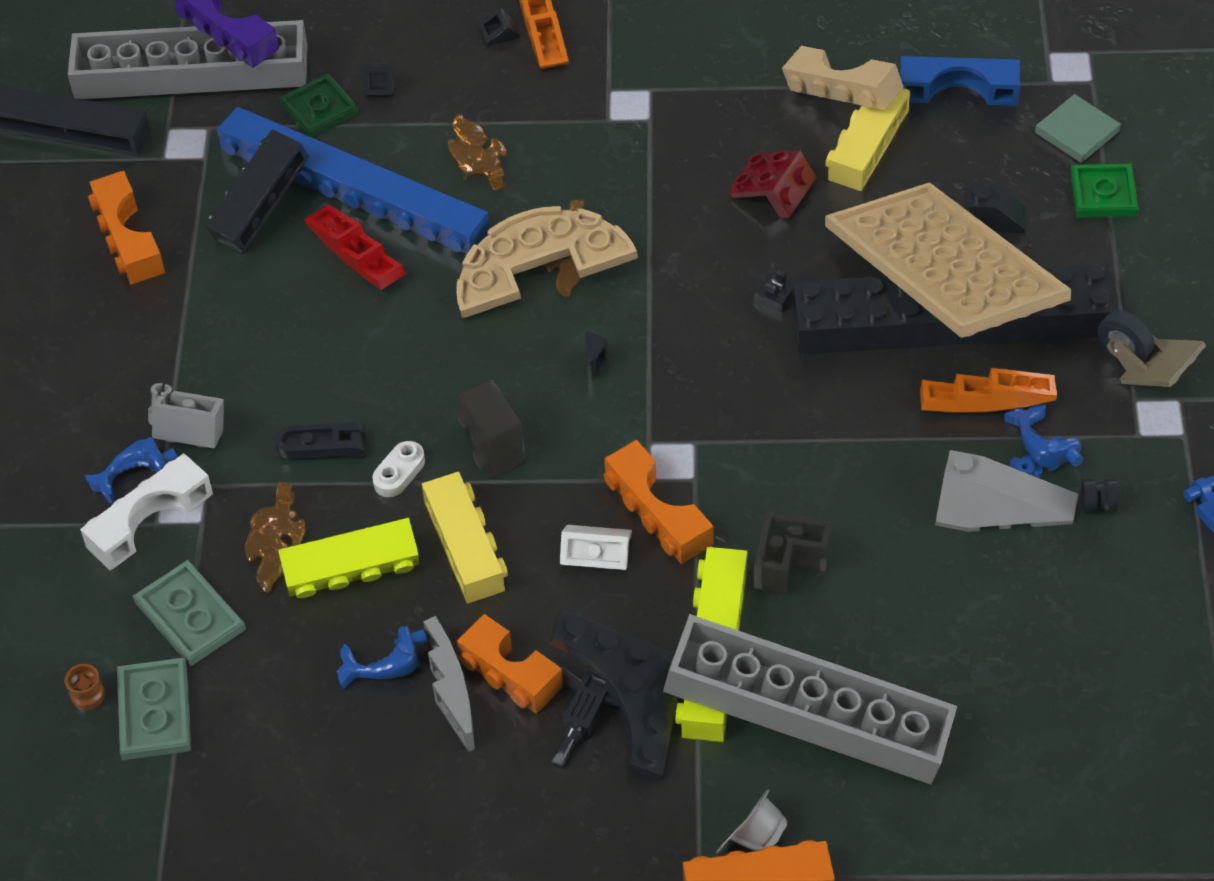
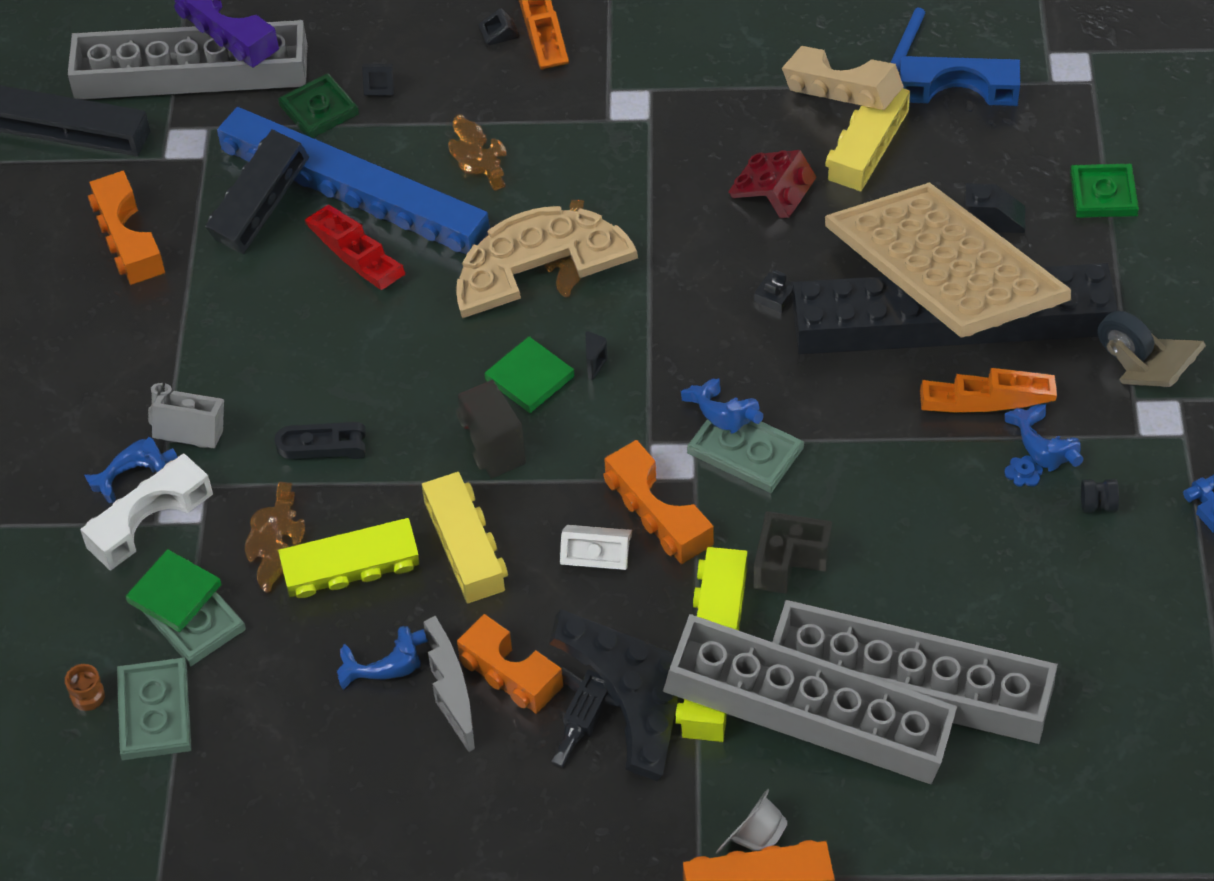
white plate [372,441,425,497] -> none
light grey wedge [935,450,1079,532] -> none
sand green tile [1035,94,1121,163] -> none
none -> green tile [125,549,222,633]
none -> green tile [484,336,575,413]
none -> blue animal [681,378,763,434]
none -> sand green tile [687,419,804,493]
none -> light grey brick [772,600,1058,744]
none -> blue piece [890,8,925,72]

